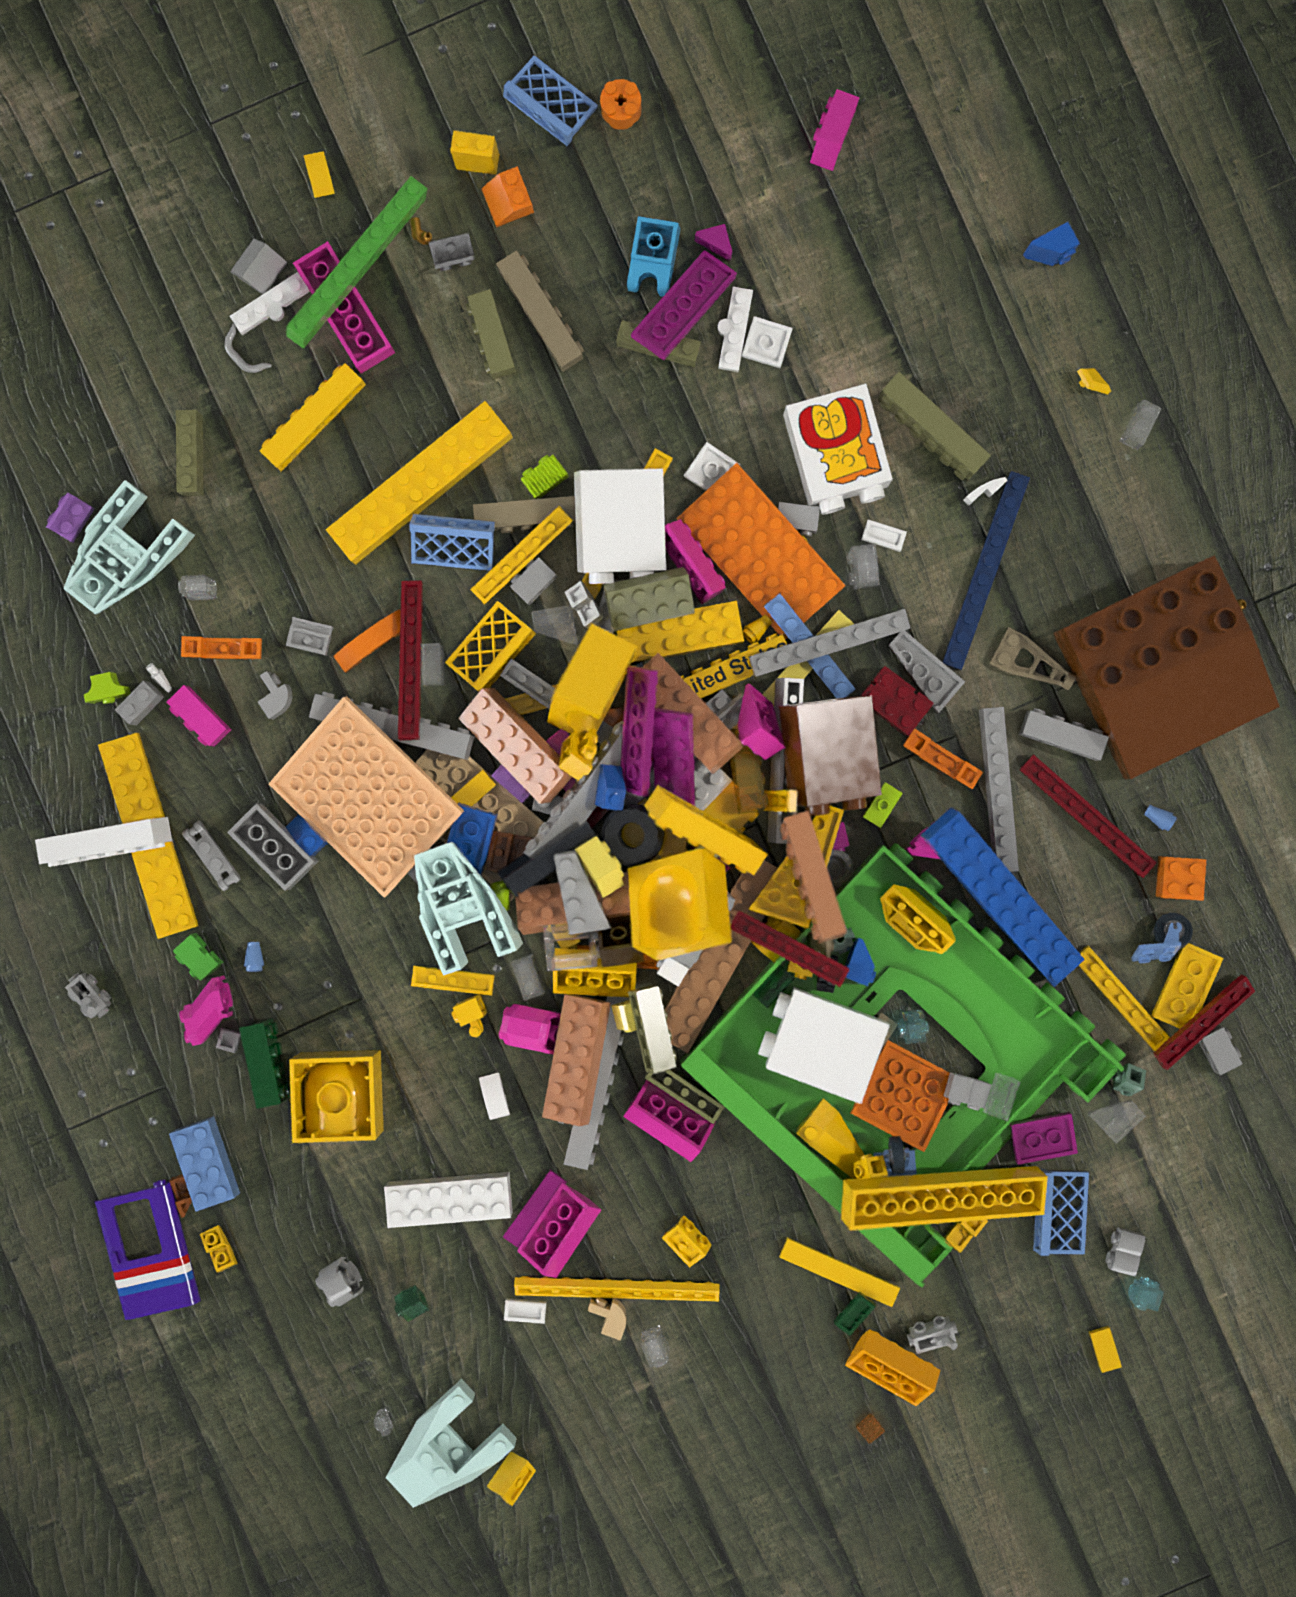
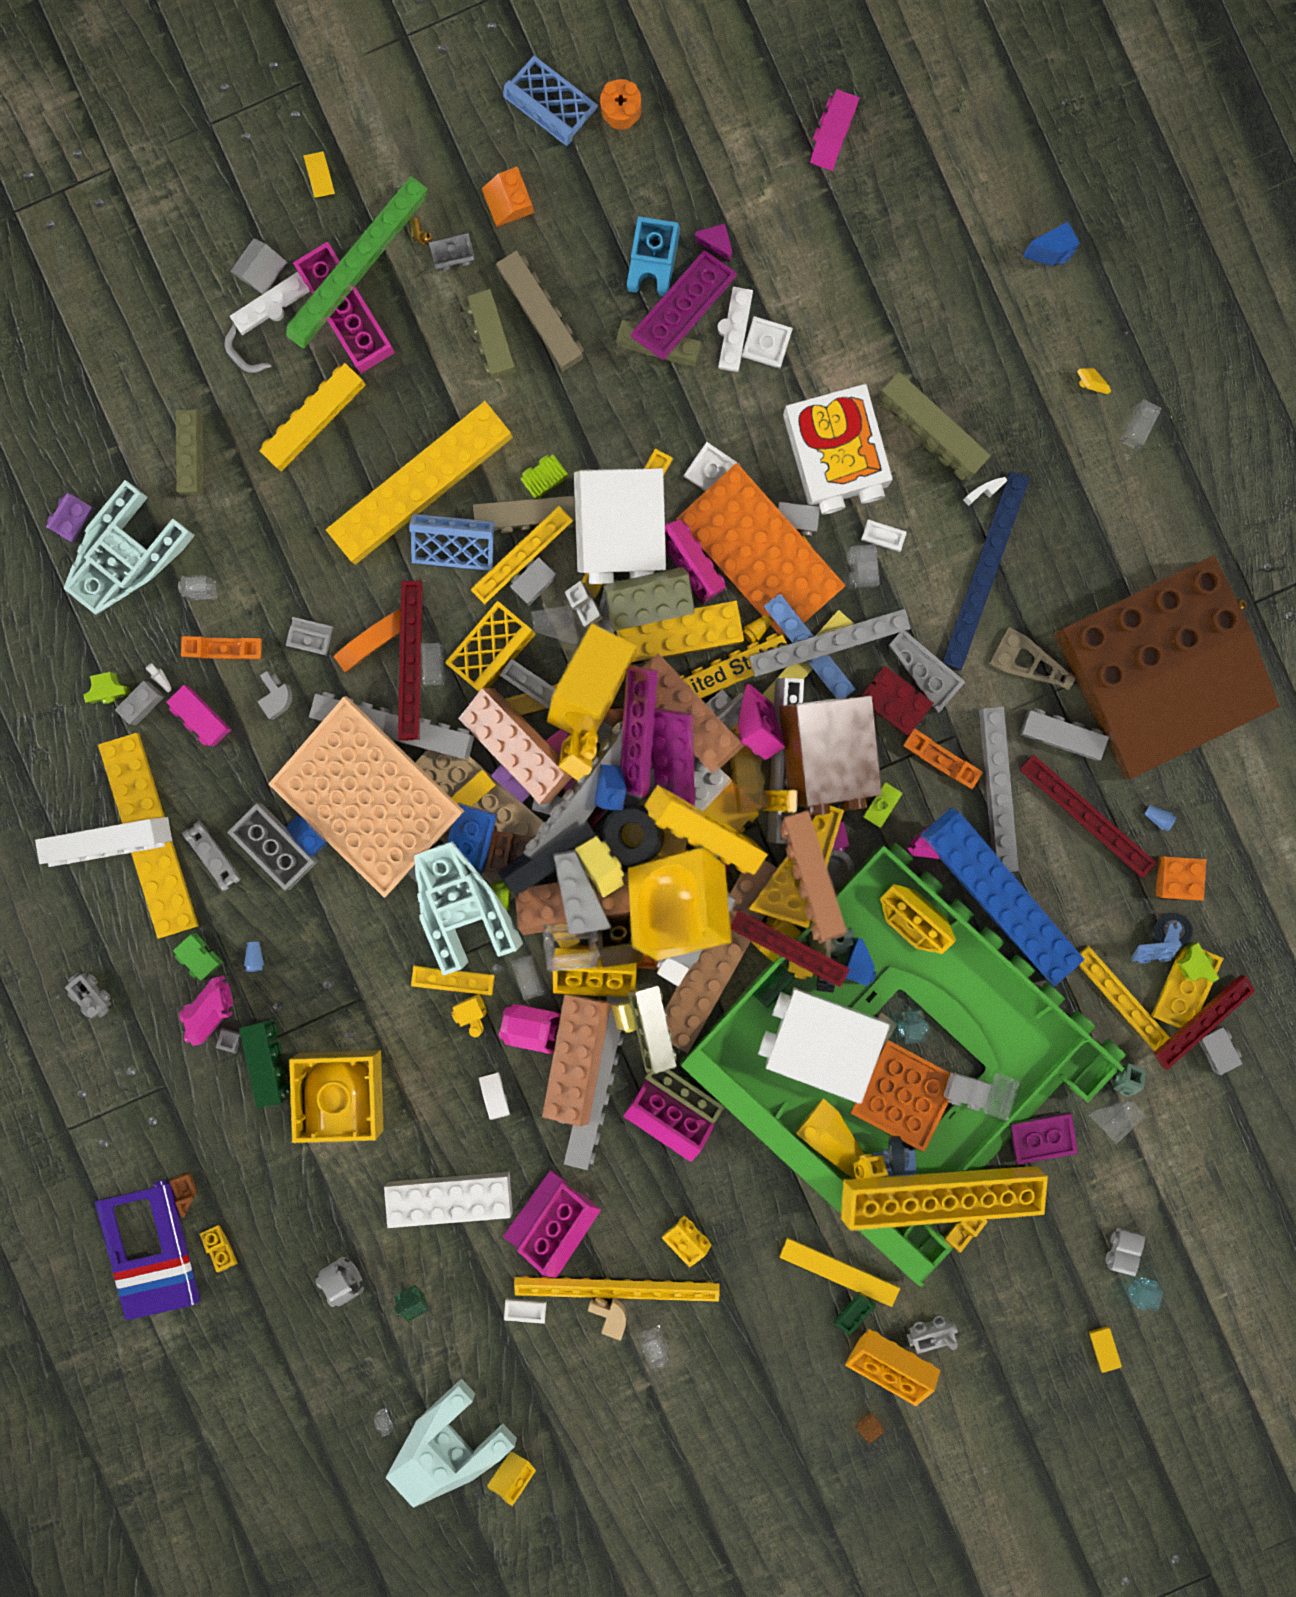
medium blue brick [169,1116,240,1212] -> none
yellow brick [451,131,499,175] -> none
medium blue fence [1033,1169,1089,1256] -> none
none -> lime brick [1176,941,1219,983]

